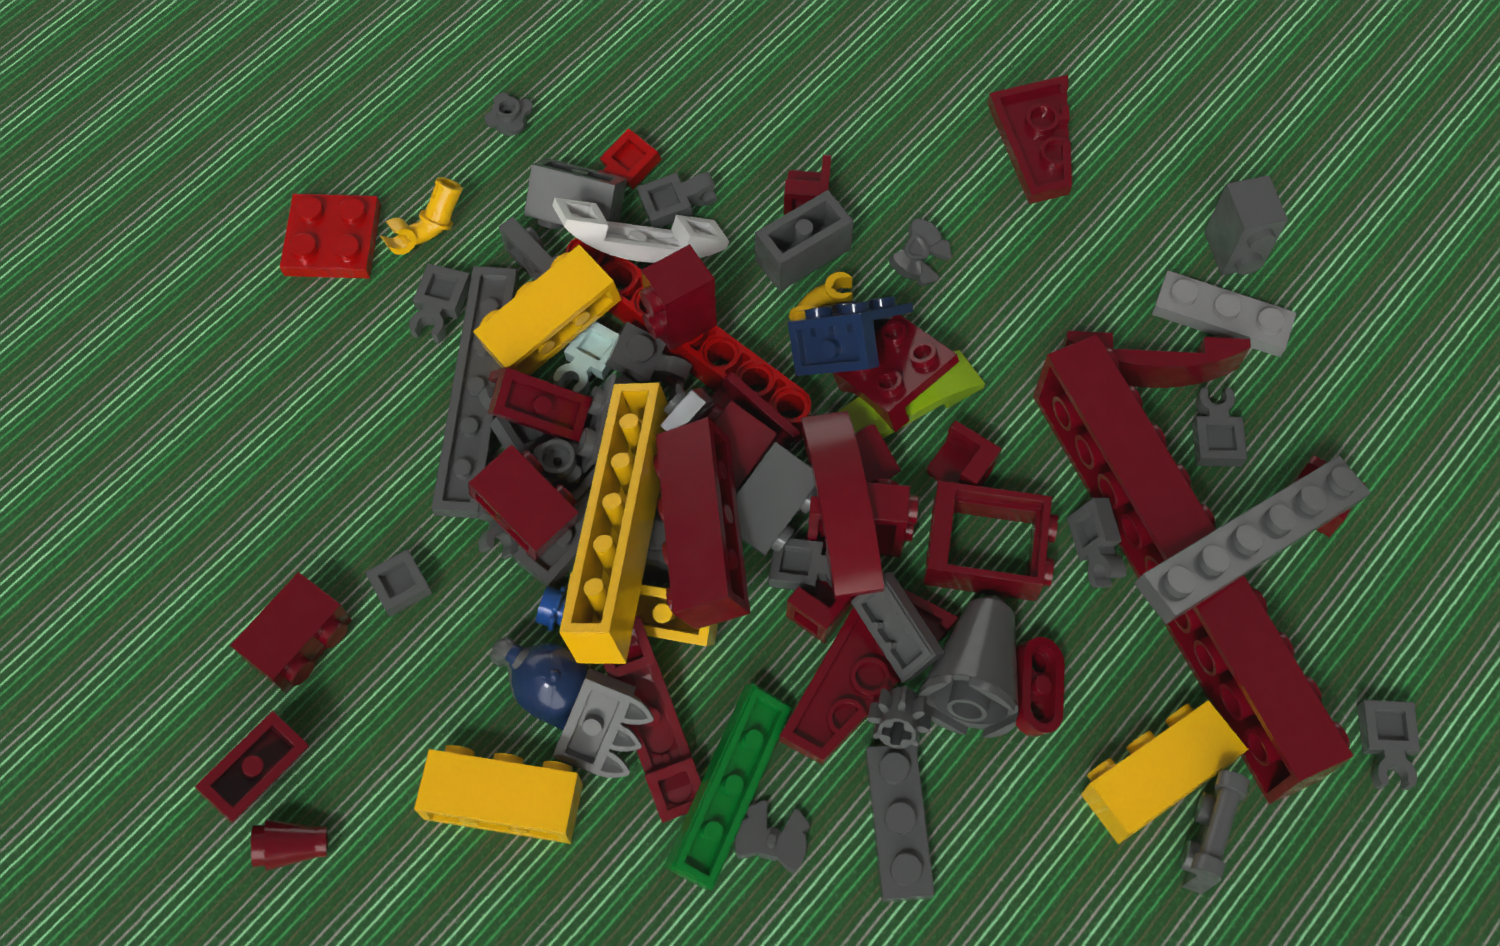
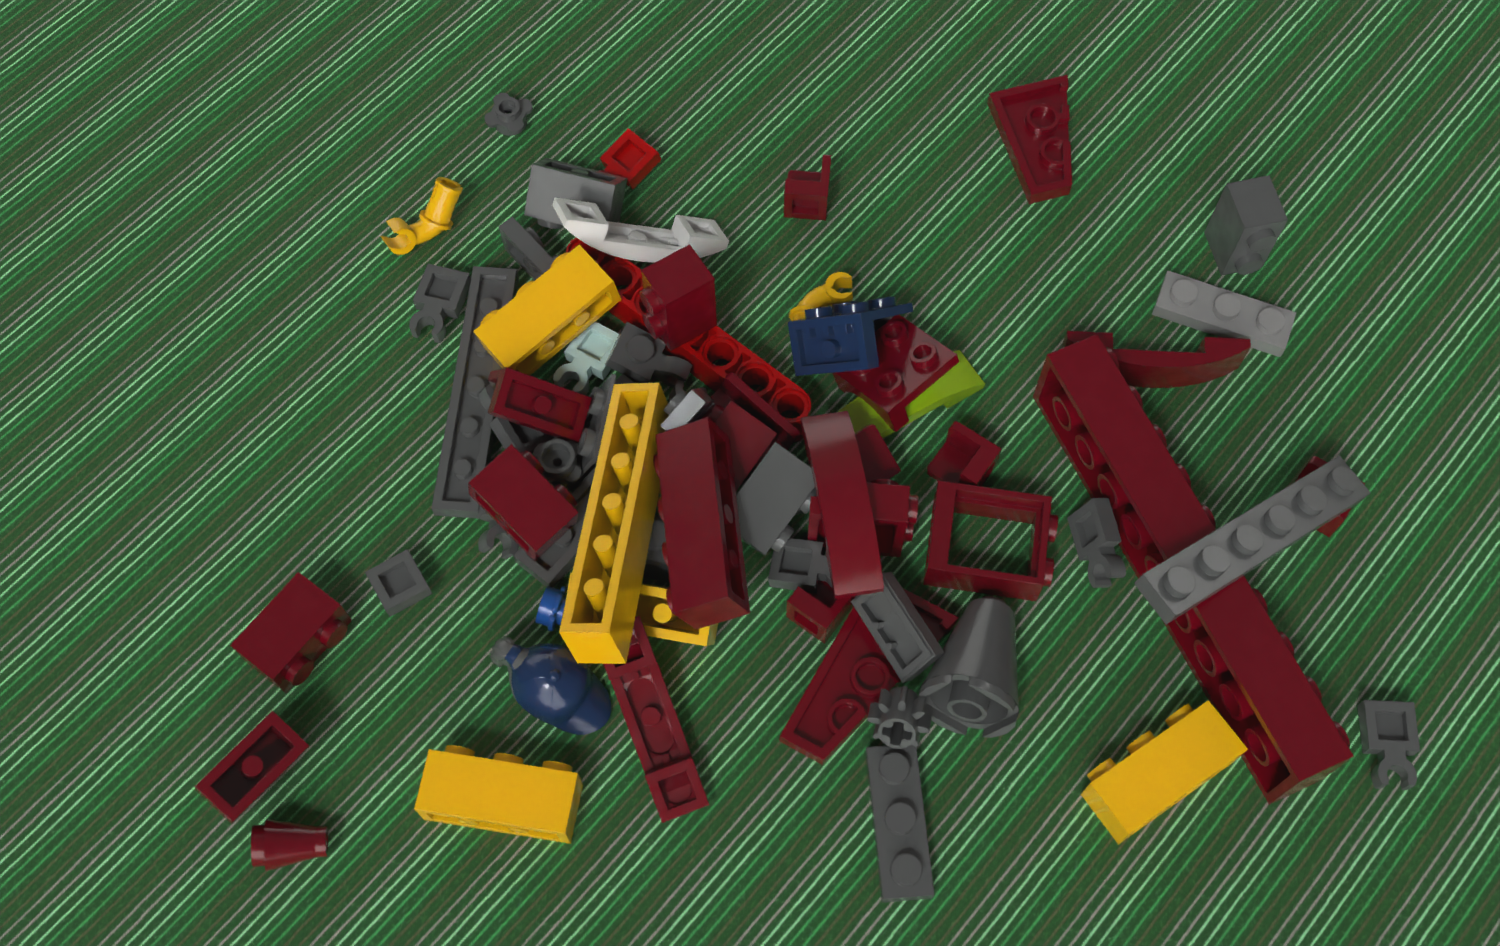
red plate [280,194,381,279] -> none
dark grey plate [552,668,654,778] -> none
dark grey plate [636,172,717,228] -> none
green tile [663,683,792,890] -> none
dark grey piece [735,800,810,873] -> none
dark grey brick [755,190,854,291] -> none
dark grey piece [889,218,952,286] -> none
dark red plate [1016,637,1065,737] -> none
dark grey plate [1179,770,1250,894] -> none
dark grey plate [1192,388,1247,467] -> none

